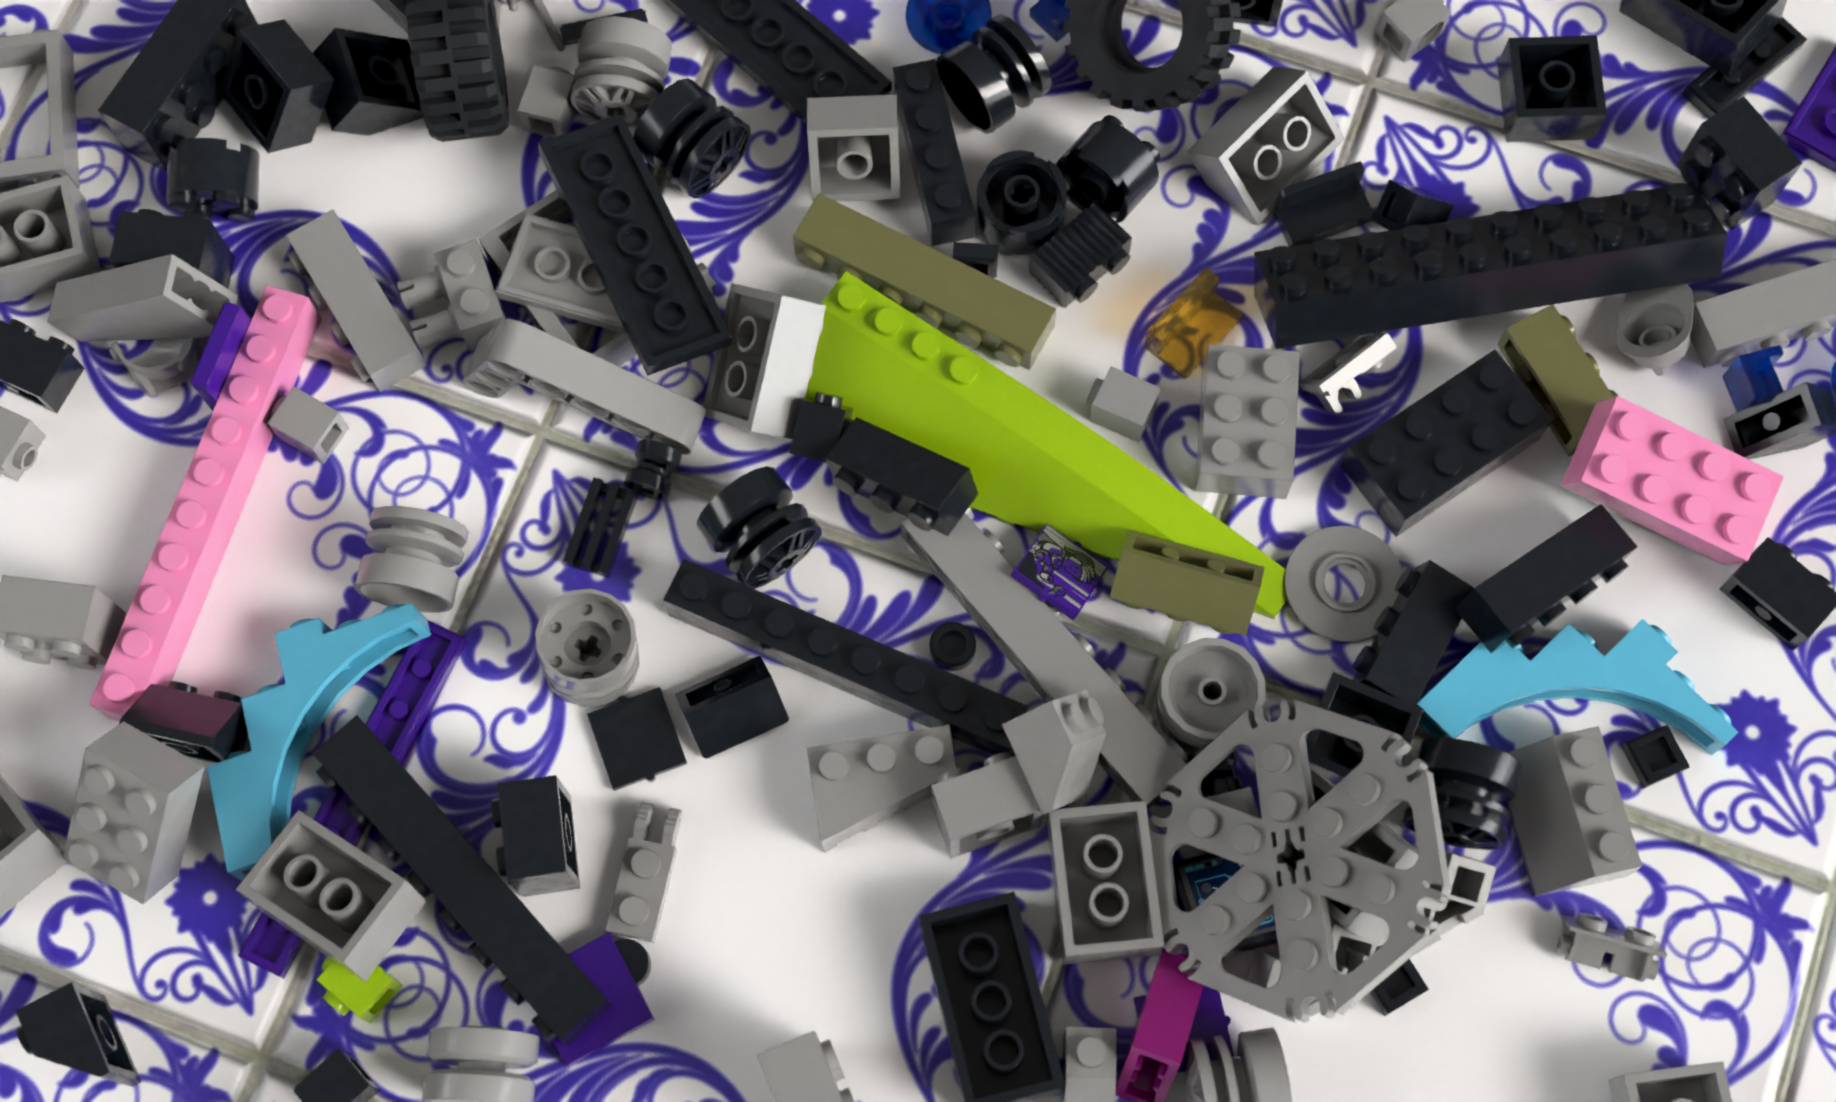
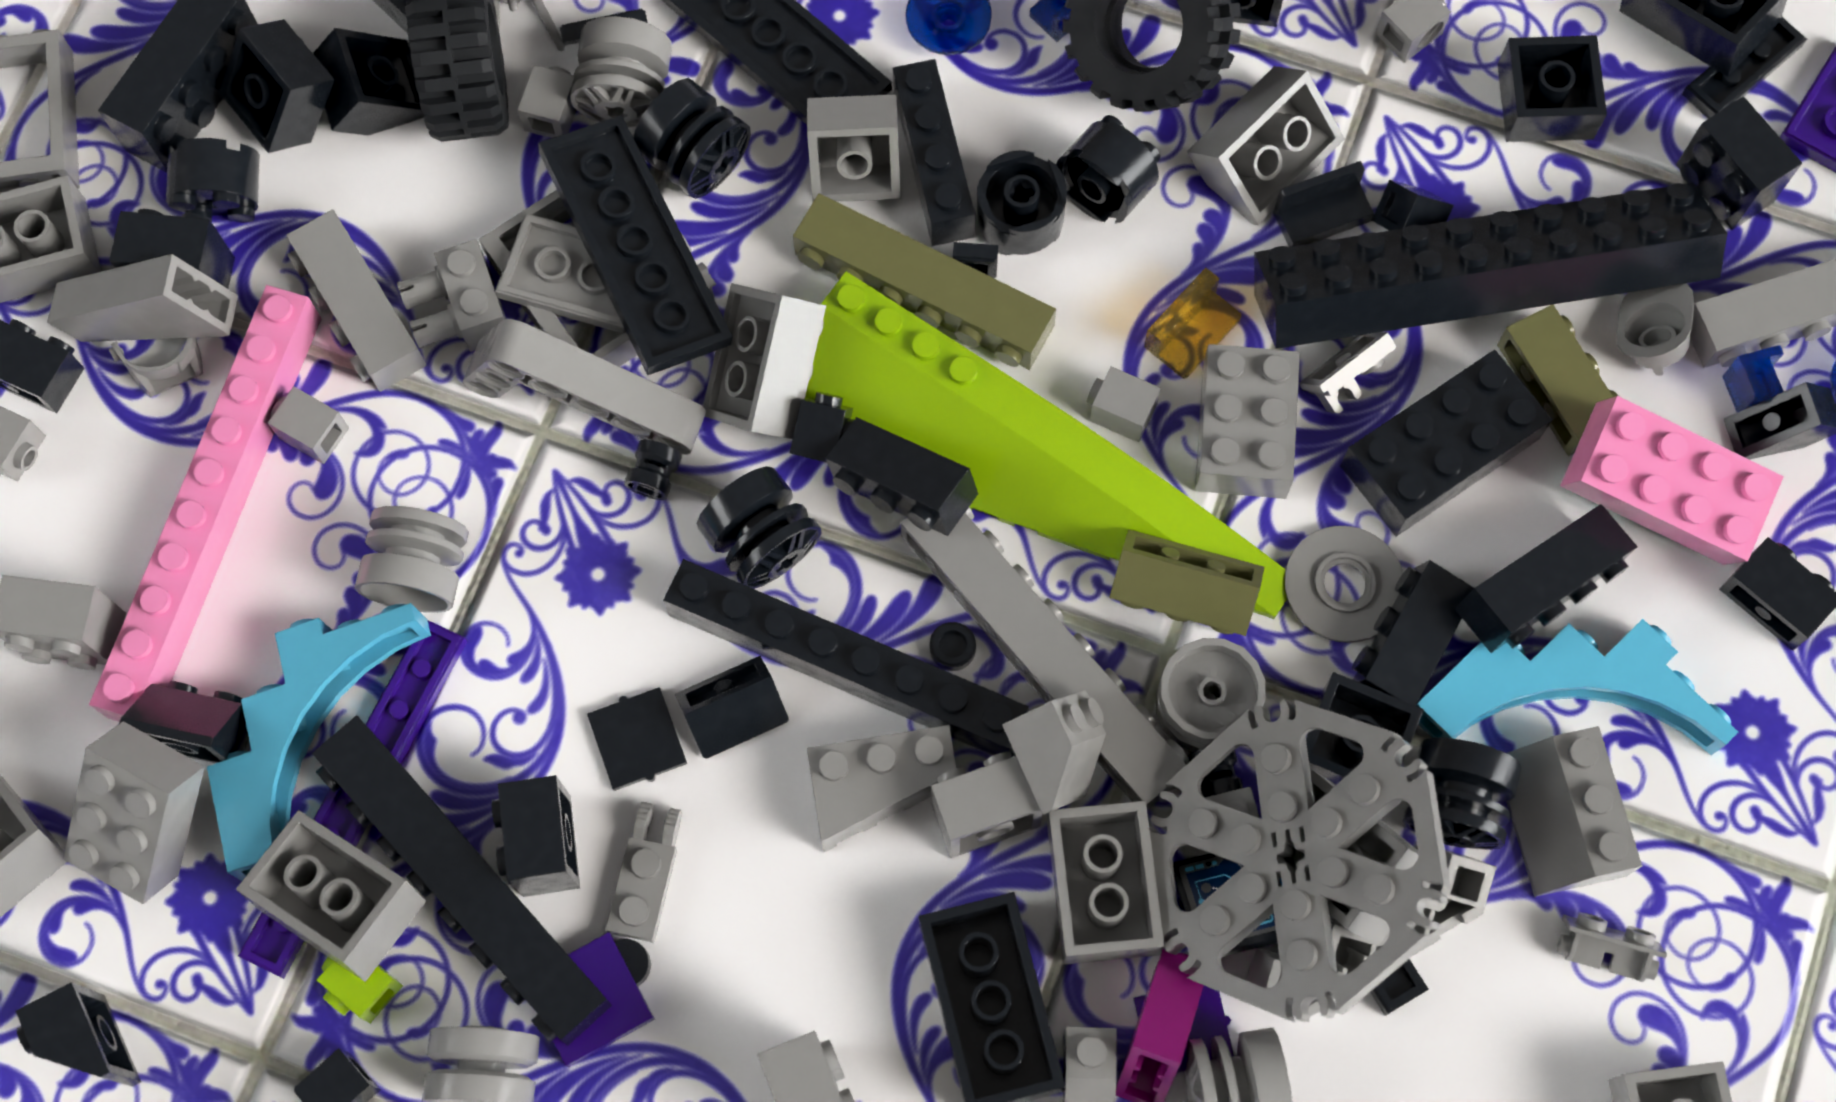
dark purple tile [190,302,251,411] -> none
light grey wheel [535,588,640,707] -> none
black tile [563,477,639,578] -> none
black wheel [936,14,1052,134] -> none
piece [1010,523,1109,621] -> none
black brick [1029,202,1132,308] -> none
black tile [1621,725,1690,789] -> none

